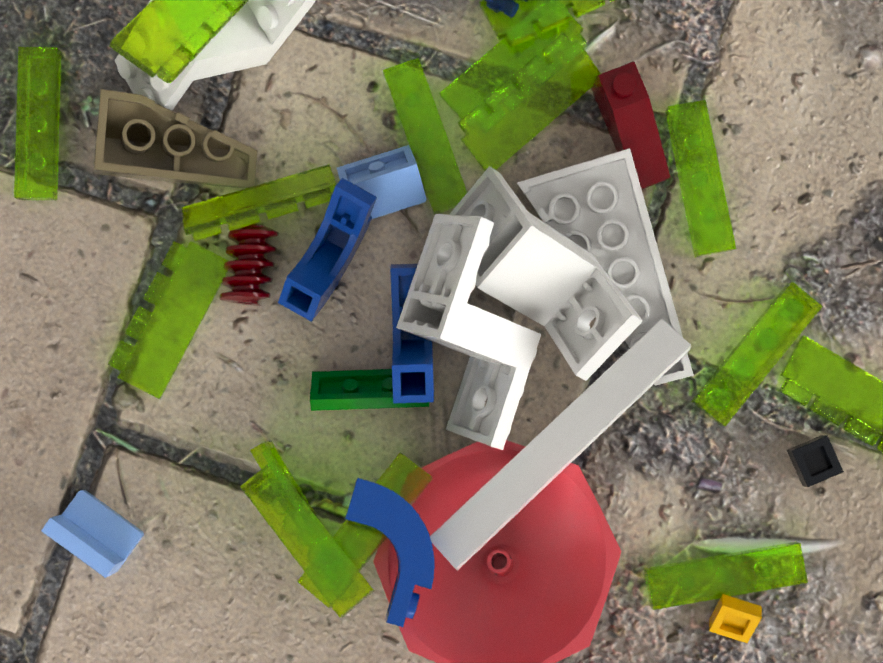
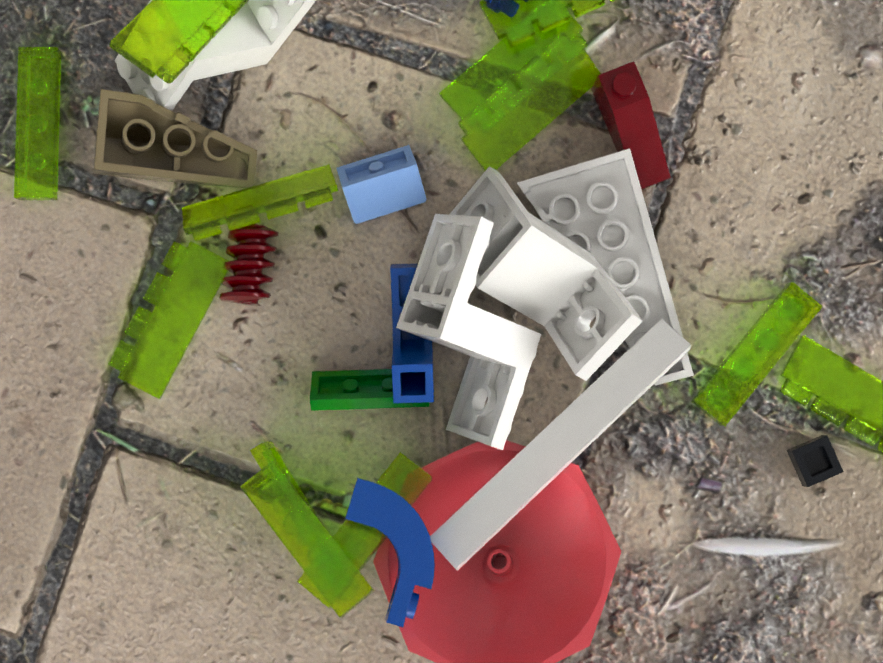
light blue panel [41,490,144,578] -> none
blue arch [278,178,377,322] -> none
clear neon green plate [383,57,467,215] -> none
clear neon green tile [644,542,808,610] -> none
clear neon green plate [665,100,736,257] -> none
yellow plate [709,594,762,643] -> none

